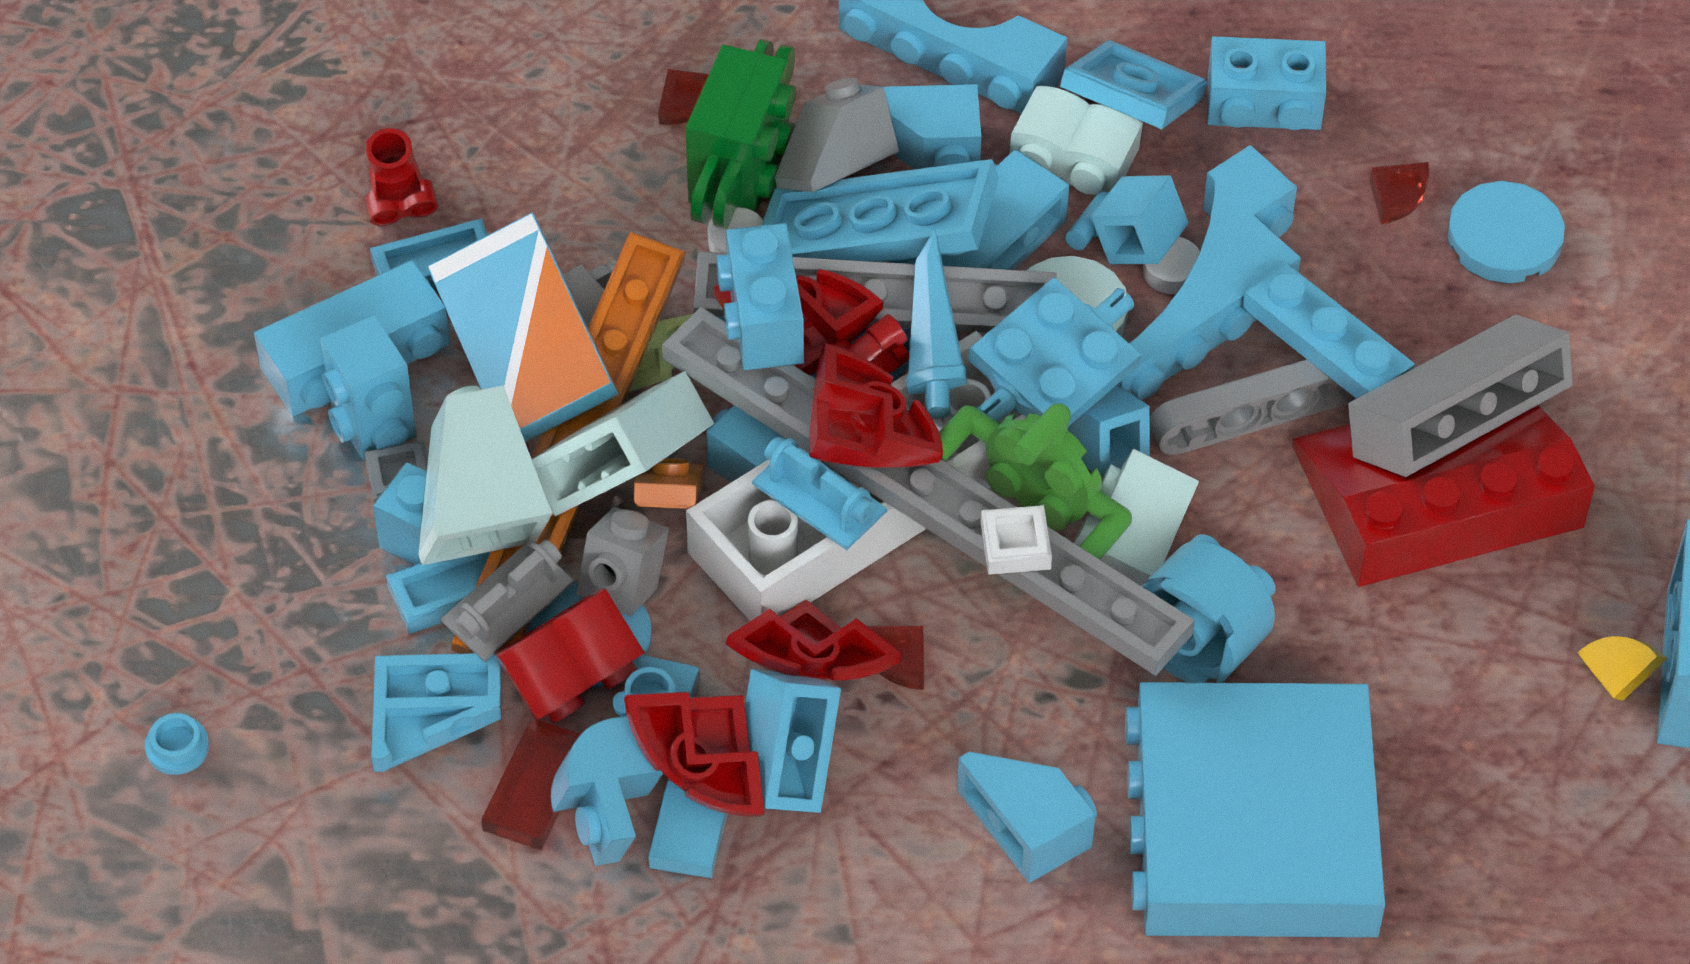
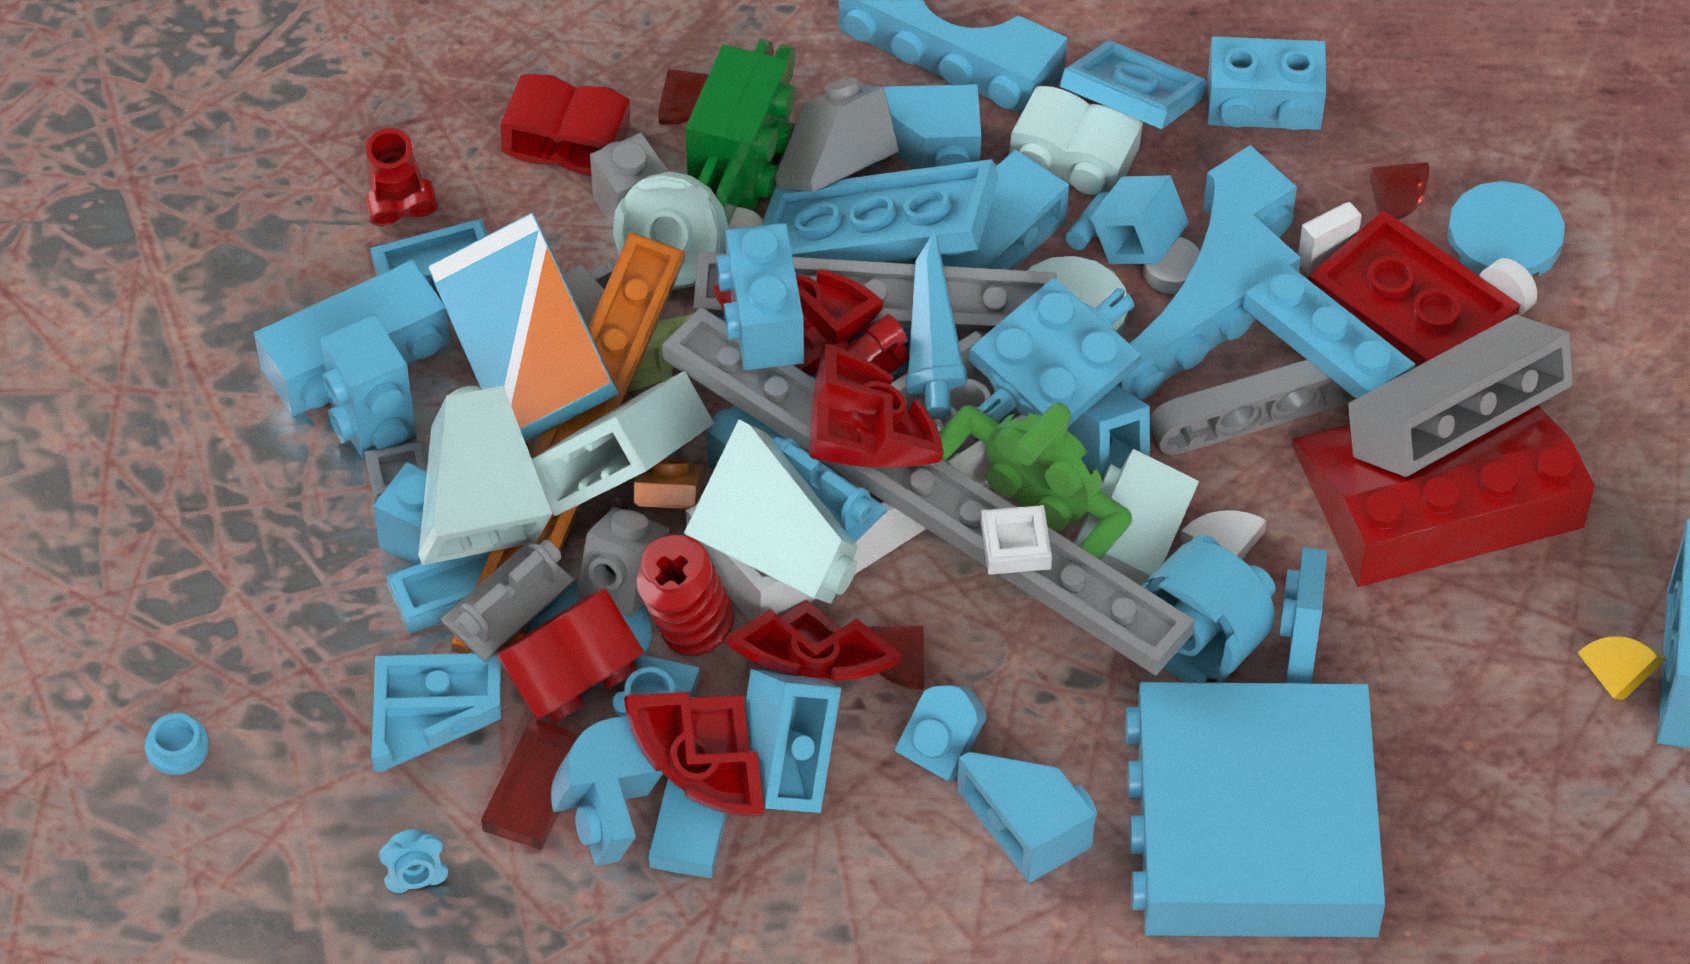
none -> medium azure plate [379,829,448,893]
none -> red brick [500,74,630,176]
none -> light grey brick [590,133,669,227]
none -> light aqua tile [613,171,729,290]
none -> red piece [636,534,735,656]
none -> light aqua slope [684,420,858,604]
none -> medium azure plate [894,685,987,781]
none -> white tile [1180,510,1267,559]
none -> medium azure wing [1279,547,1327,684]
none -> white tile [1298,202,1362,275]
none -> red plate [1308,210,1520,367]
none -> white tile [1479,258,1537,316]

